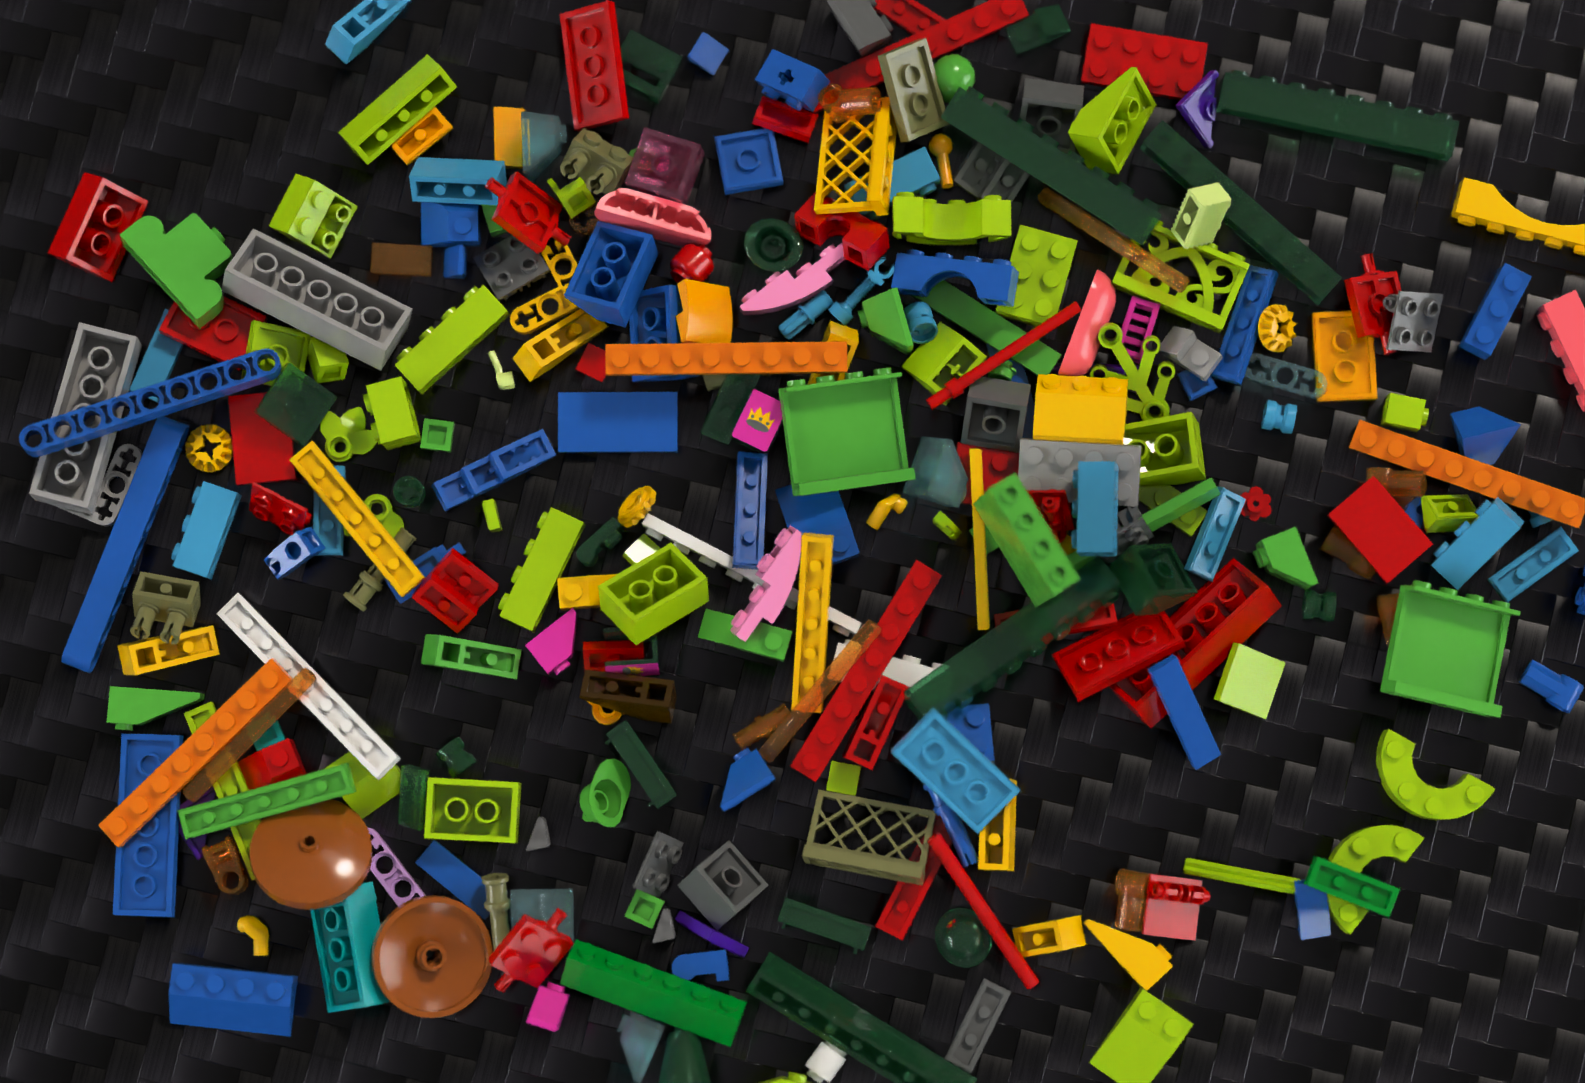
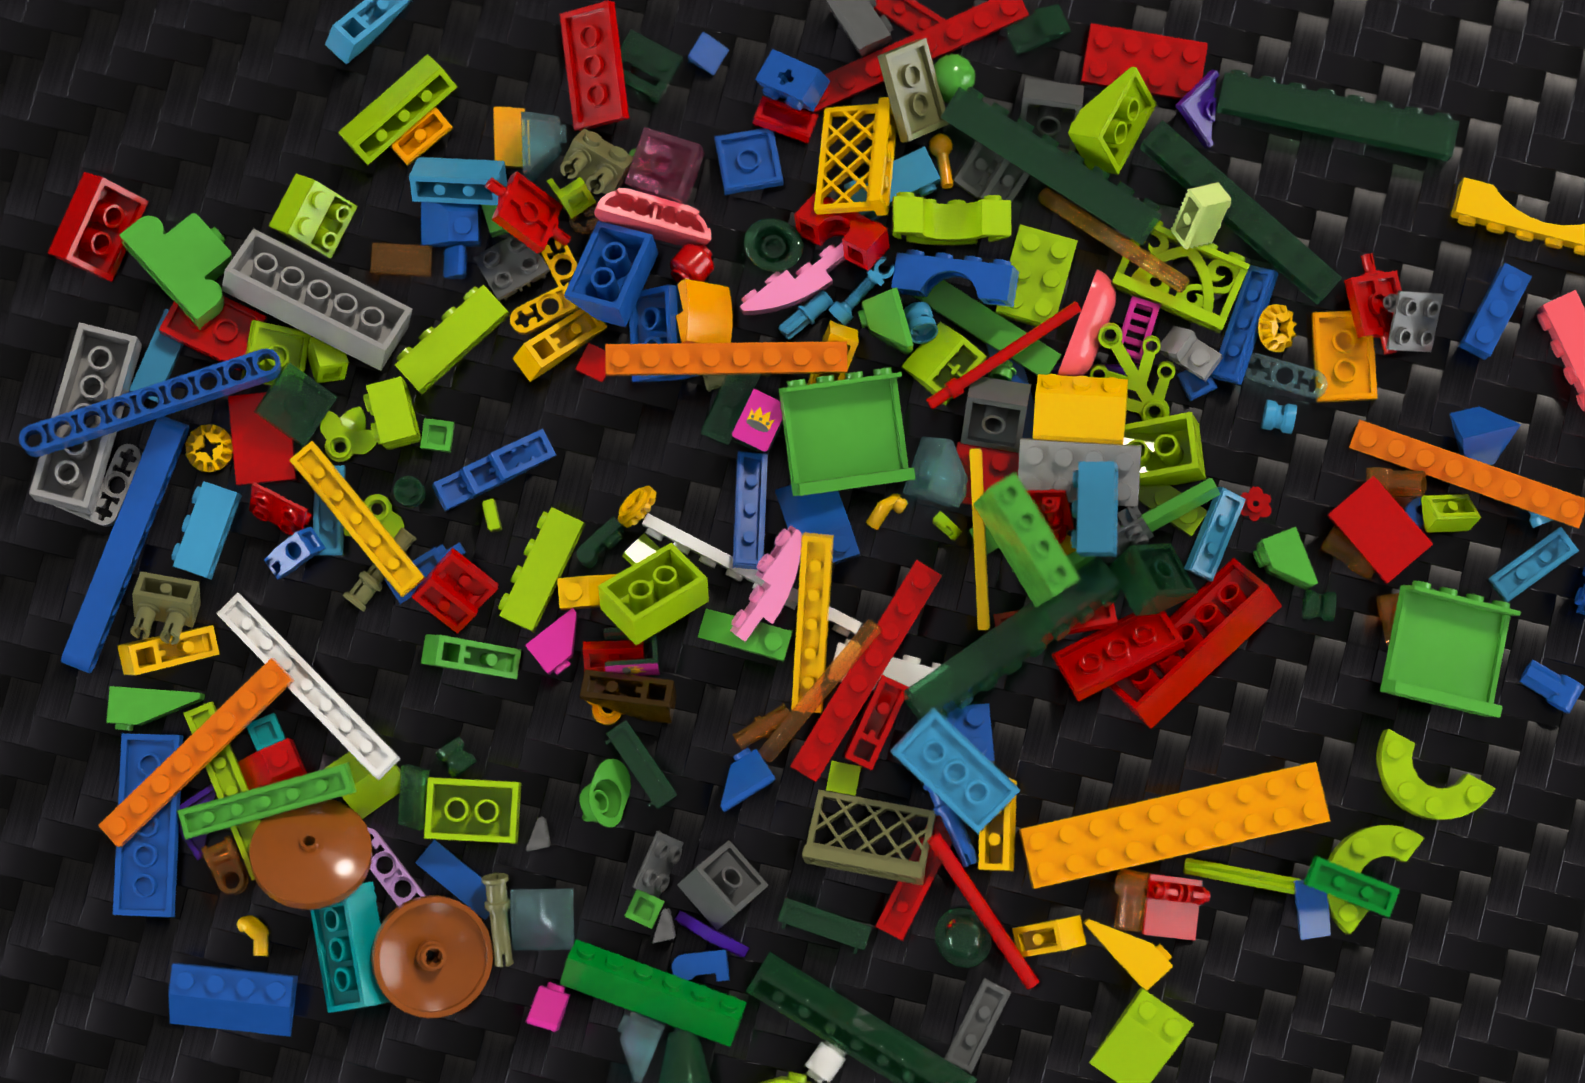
clear orange axle [183,668,317,803] -> none
yellowish green hand [488,350,515,390] -> none
red plate [488,908,574,993] -> none
blue tile [558,392,678,453] -> none
clear orange piece [818,84,882,123] -> none
blue tile [1147,654,1221,770] -> none
lime tile [1214,642,1285,719] -> none
lime brick [1381,393,1429,433] -> none
dark azure brick [1431,497,1524,590] -> none
none -> light orange brick [1019,762,1330,889]

